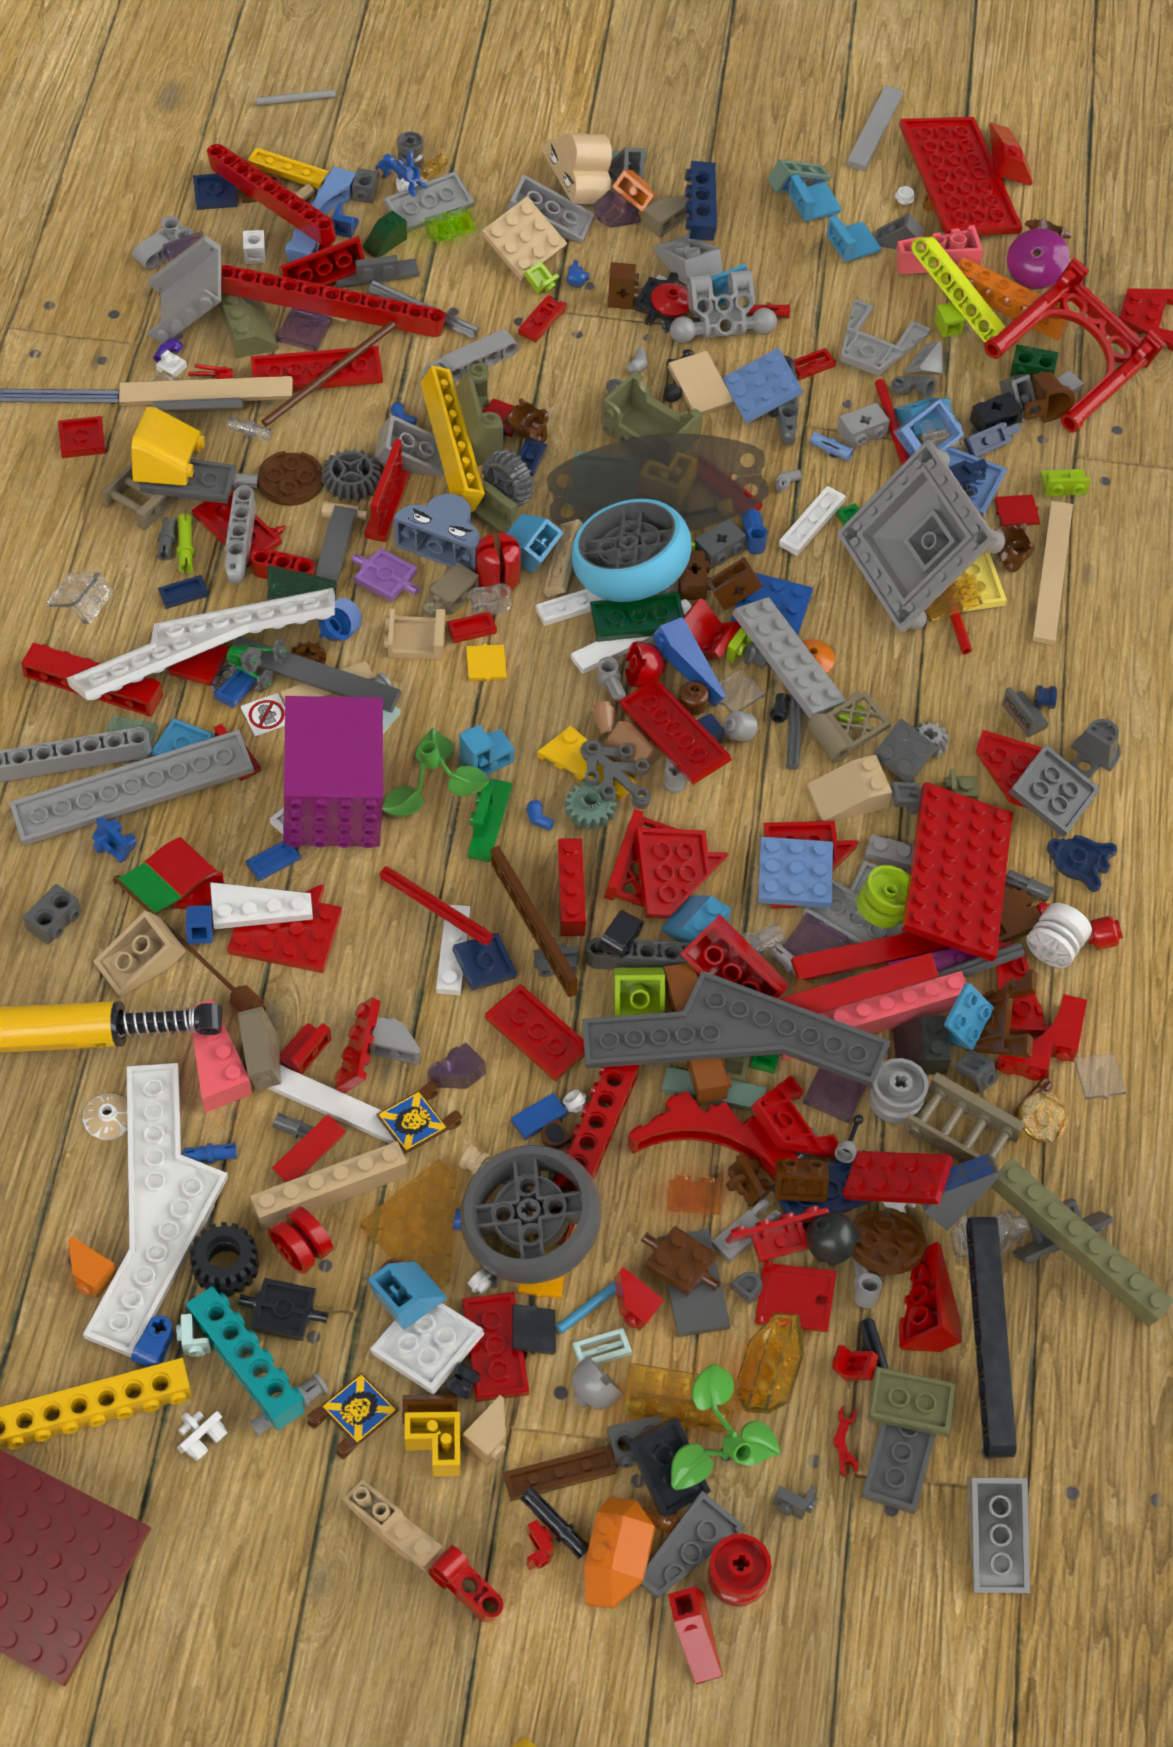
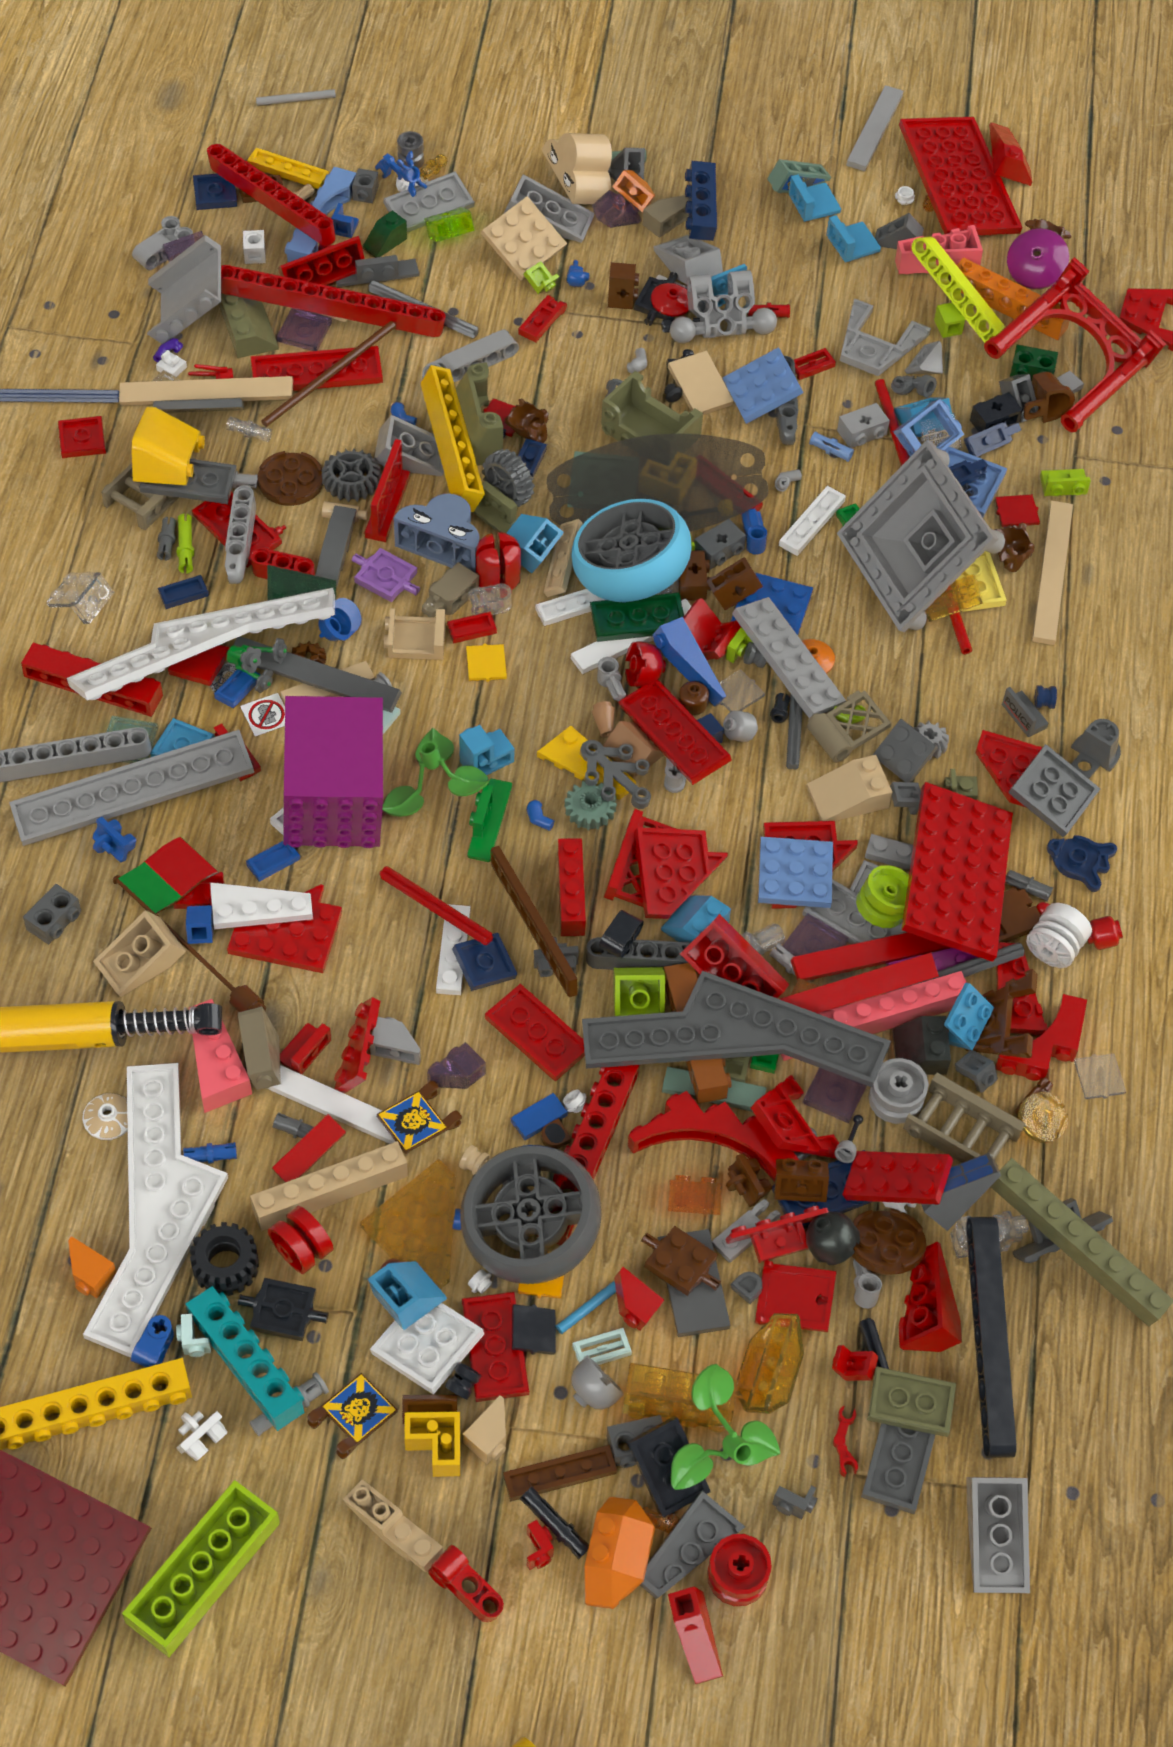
none -> lime brick [122,1480,280,1658]

